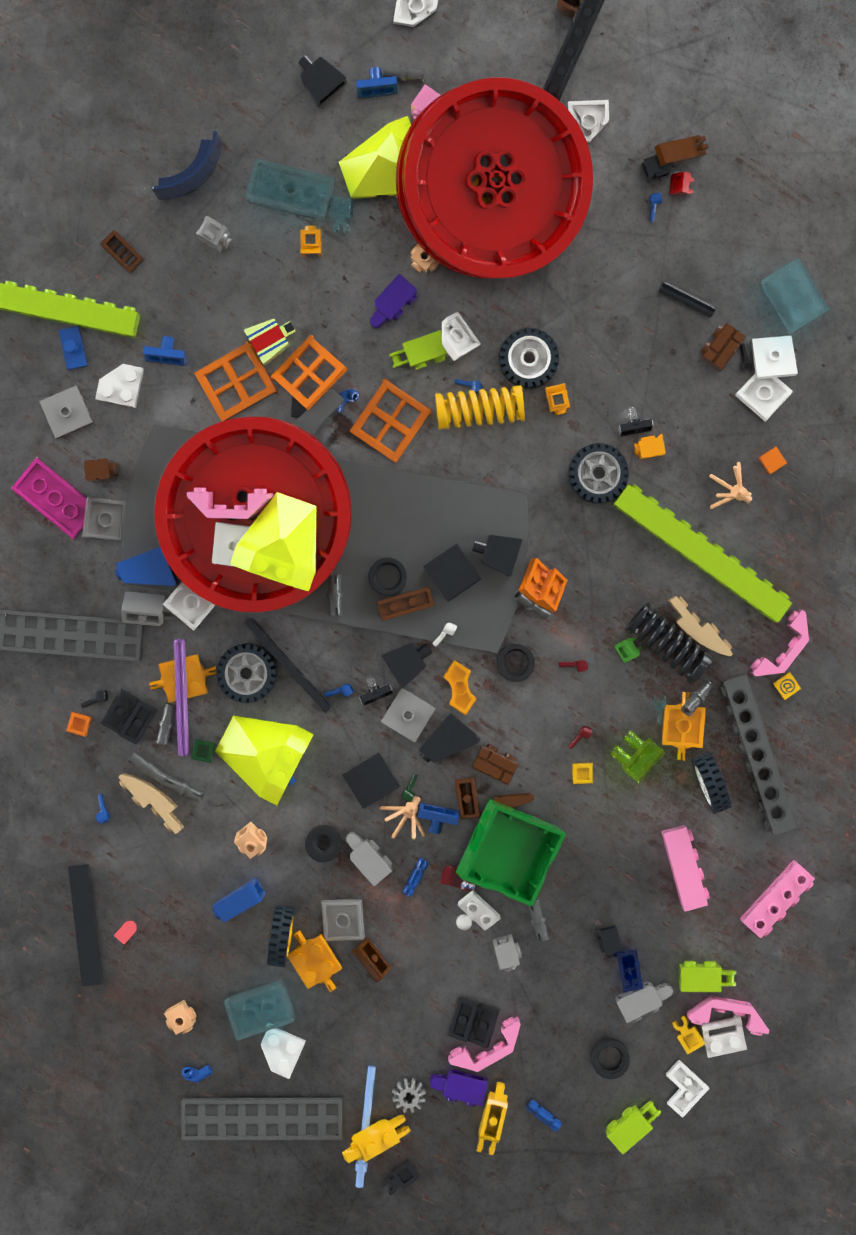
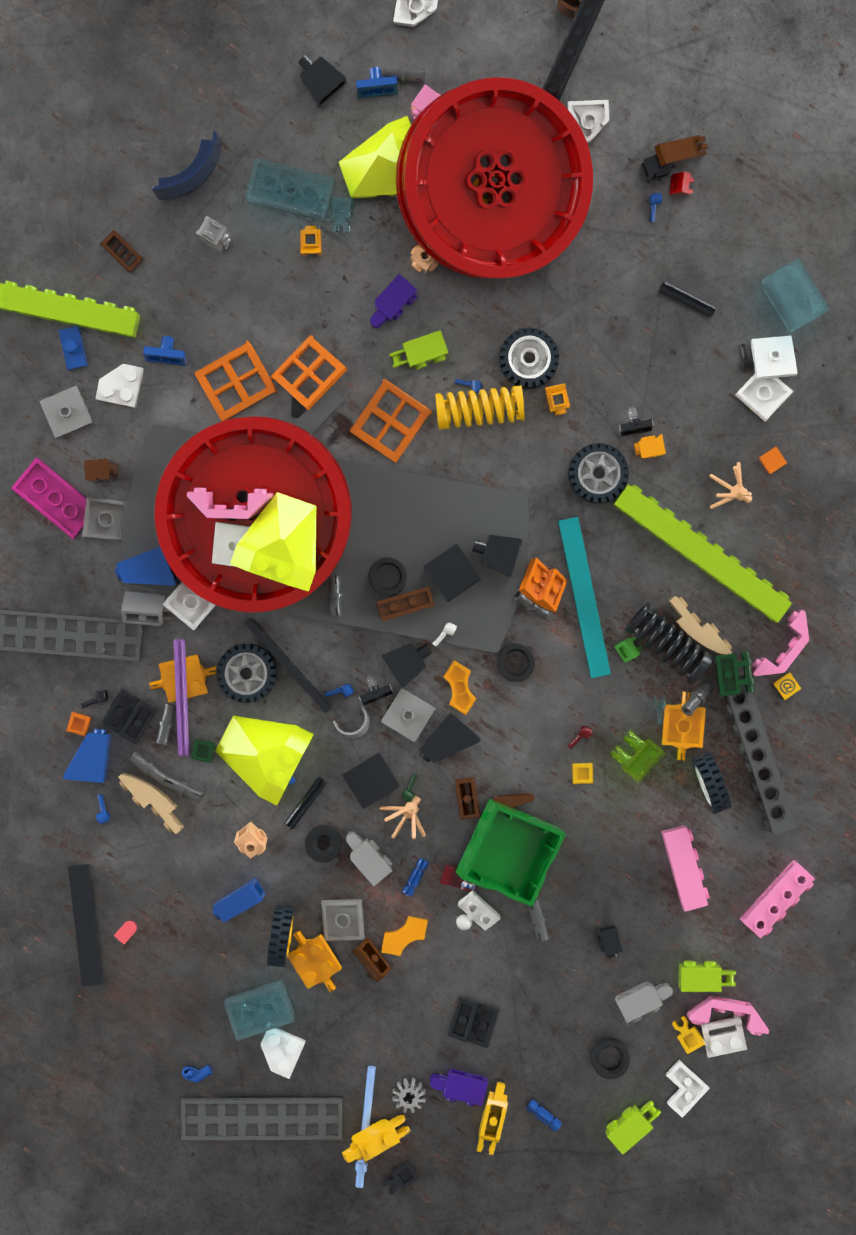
light nougat brick [164,1000,196,1035] -> none
torso [244,319,296,366] -> none
blue arm [336,389,359,413] -> none
blue tile [418,803,459,834] -> none
white plate [442,312,481,361] -> none
bright pink slope [448,1017,521,1072] -> none
reddish brown brick [472,744,519,785] -> none
light grey brick [492,934,522,971] -> none
dark red hand [559,660,588,672] -> none
clear blue slope [616,949,643,992] -> none
reddish brown brick [701,323,746,372] -> none
none -> blue slope [63,728,111,783]
none -> black axle [285,777,327,829]
none -> light grey helmet [333,705,370,739]
none -> light orange tile [381,916,428,956]
none -> teal tile [558,517,611,678]
none -> dark green plate [714,651,755,696]

